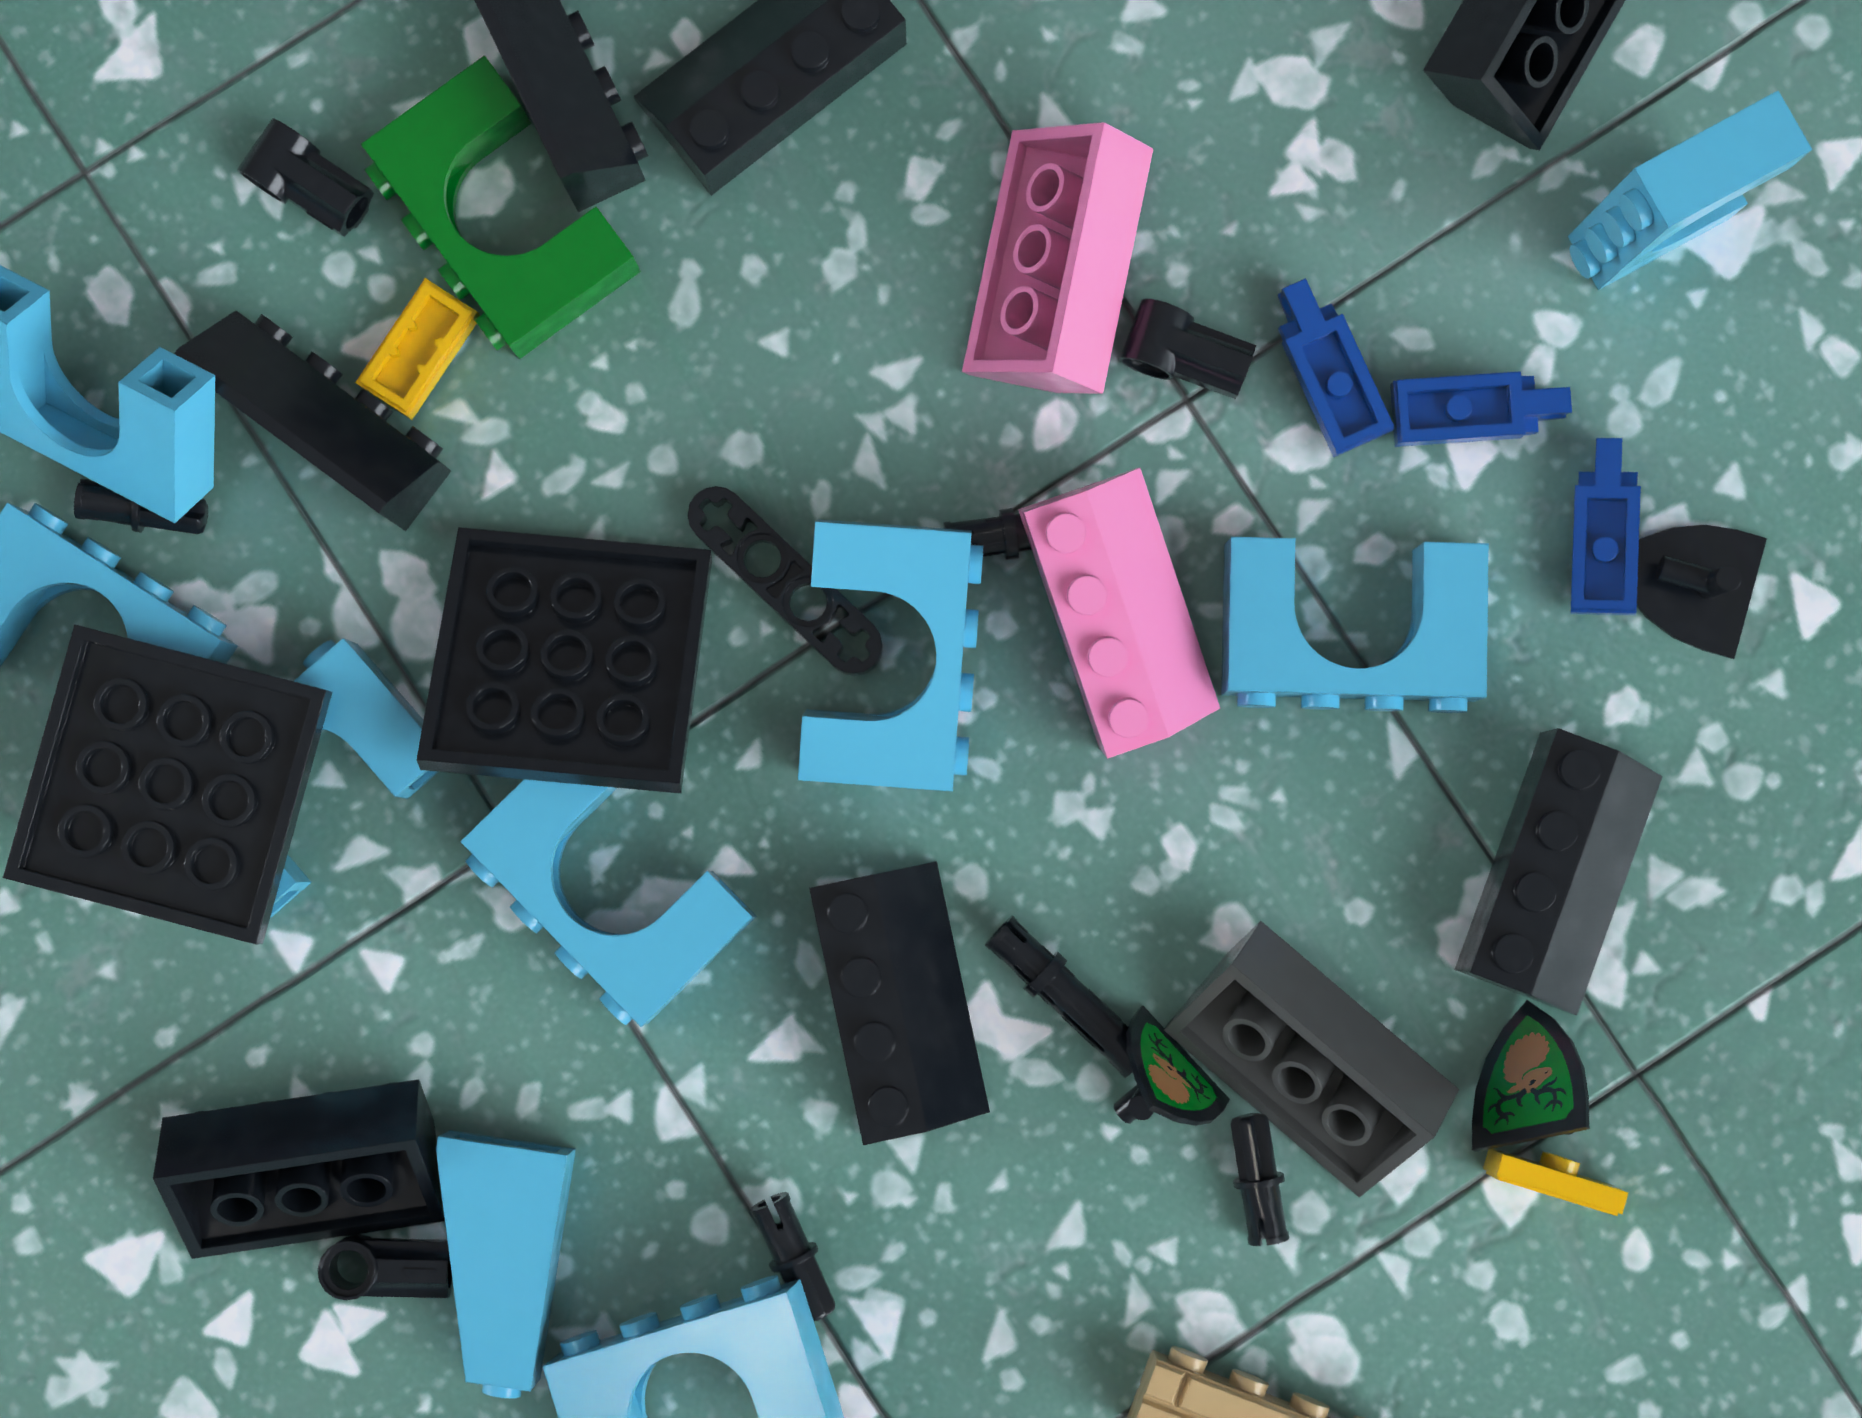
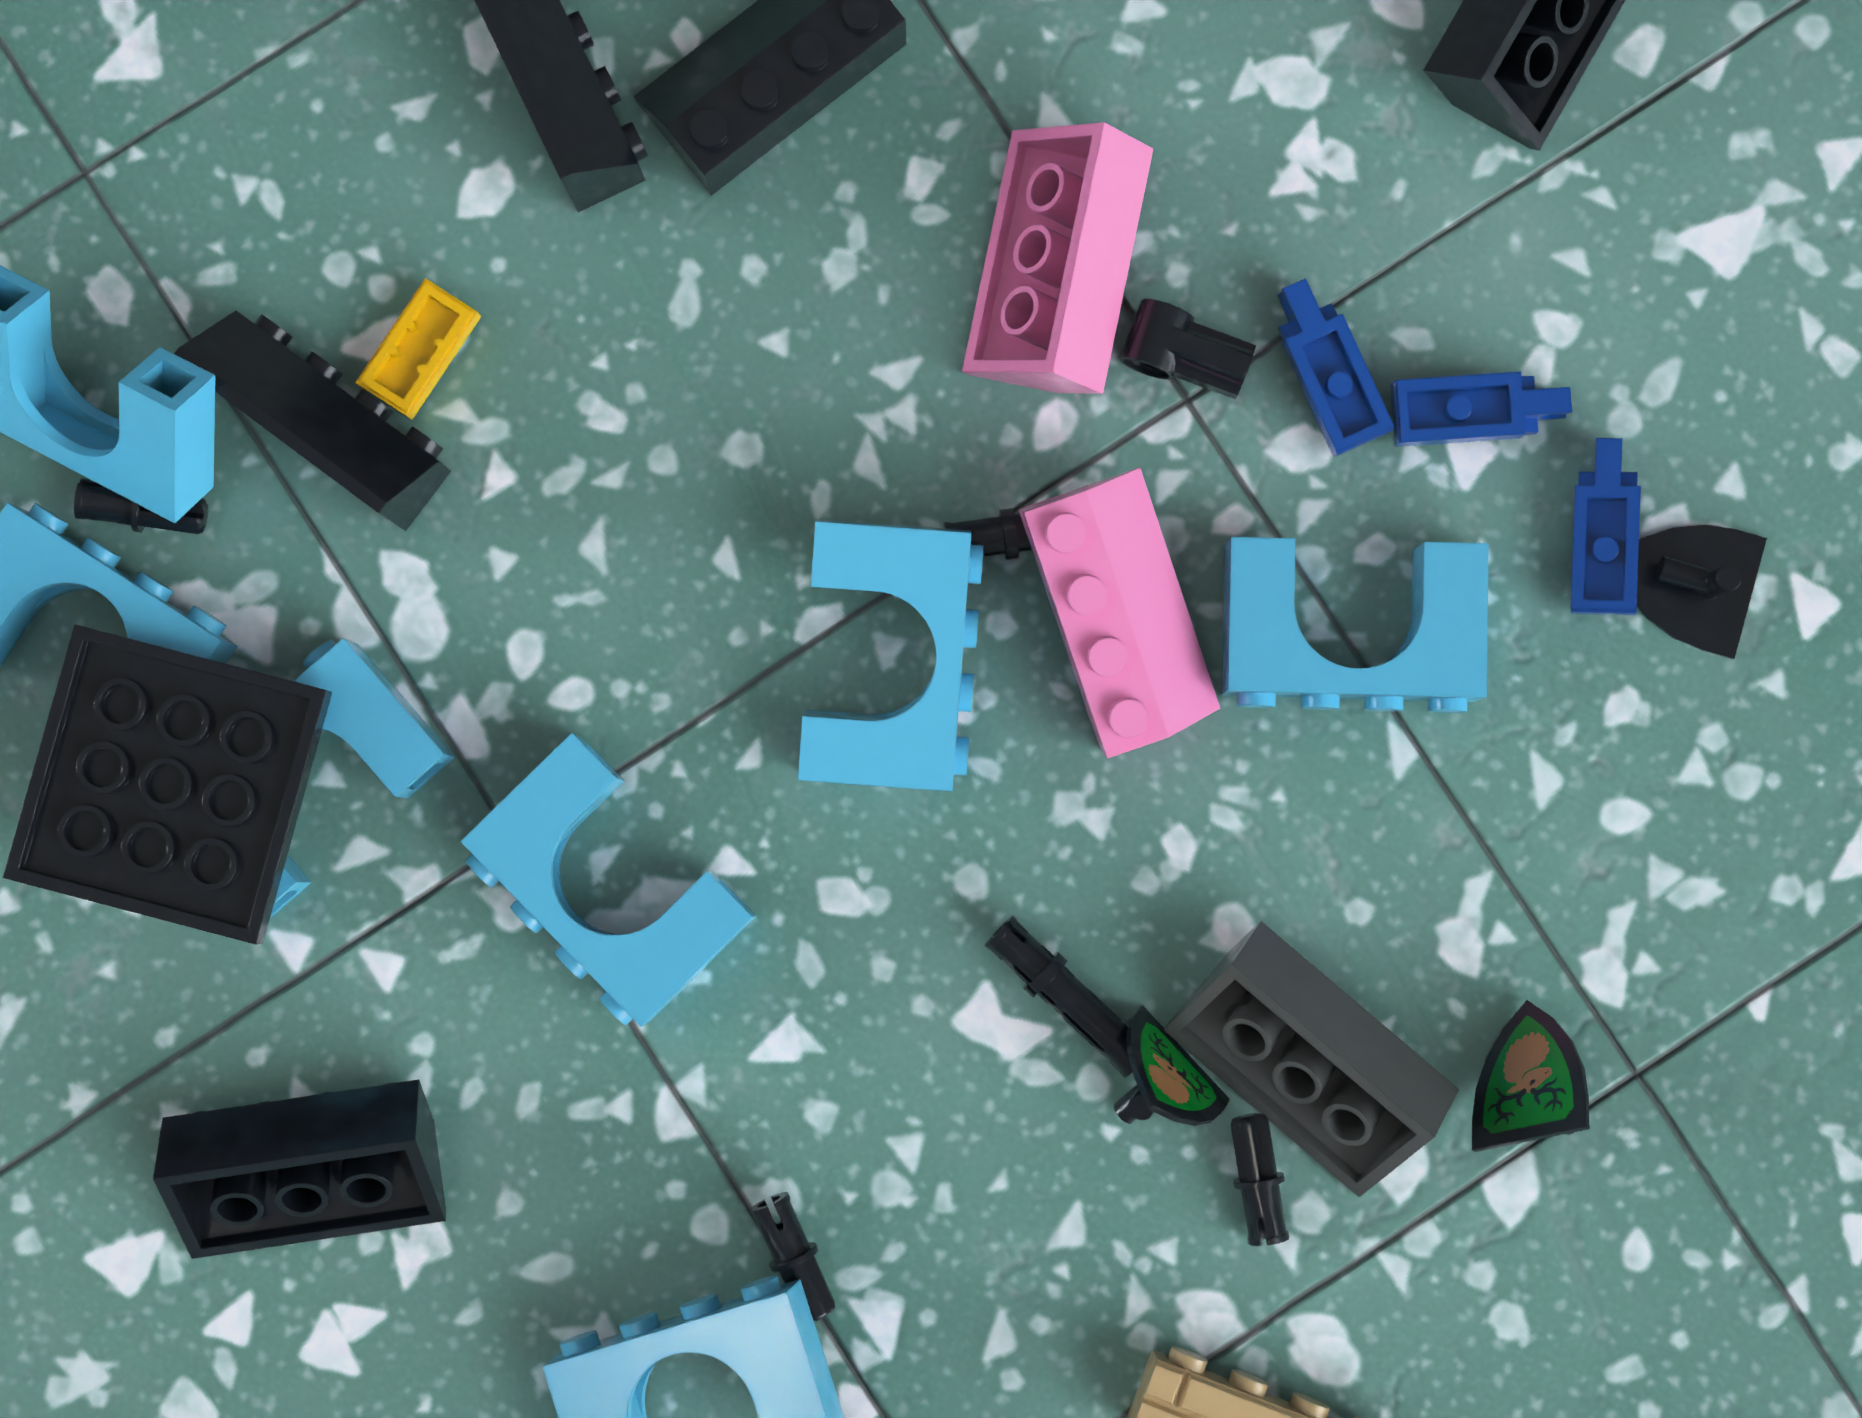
black piece [237,118,374,237] -> none
black piece [317,1234,452,1301] -> none
green arch [361,55,641,359] -> none
black plate [416,527,712,793] -> none
medium azure slope [436,1130,576,1398] -> none
black beam [687,486,883,676] -> none
black slope [809,861,990,1145] -> none
black slope [1454,728,1663,1015] -> none
yellow plate [1483,1149,1629,1216] -> none
medium azure arch [1568,90,1813,290] -> none

